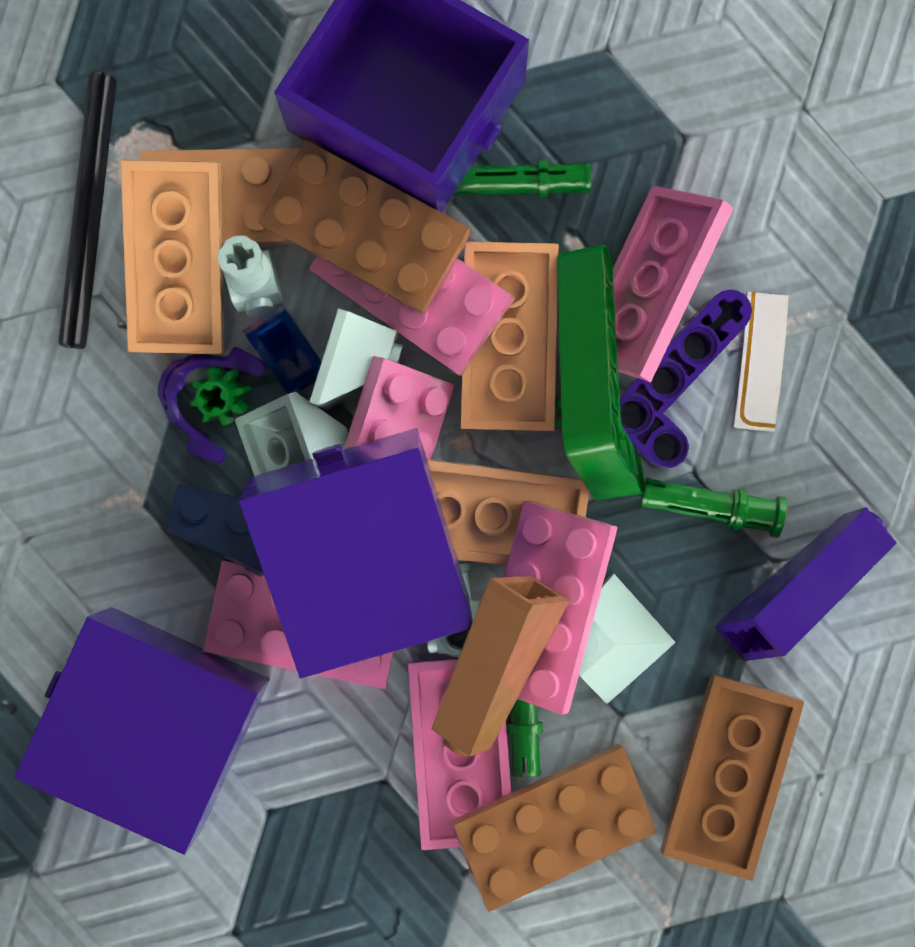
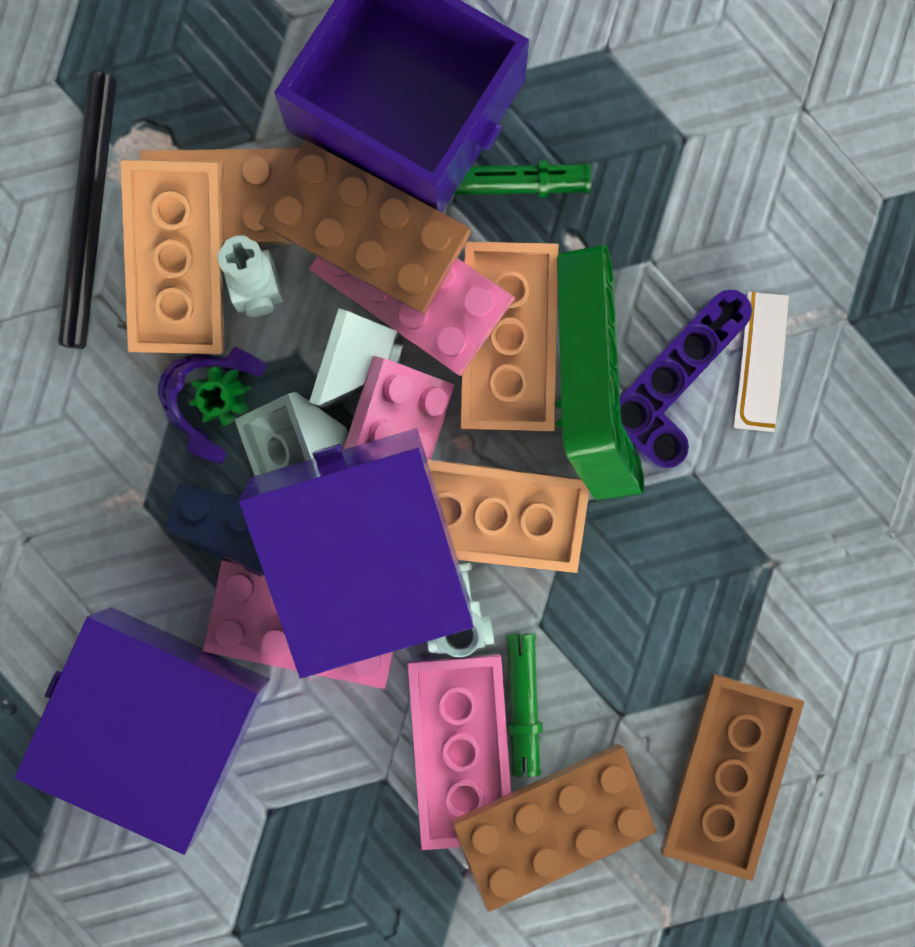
clear blue slope [242,305,322,394] -> none
medium nougat slope [431,575,570,757] -> none
bright pink plate [504,501,618,715] -> none
light aqua slope [579,573,676,704] -> none
bright pink plate [613,185,734,382] -> none
green pin [640,477,787,538] -> none
dark purple slope [714,507,897,661] -> none

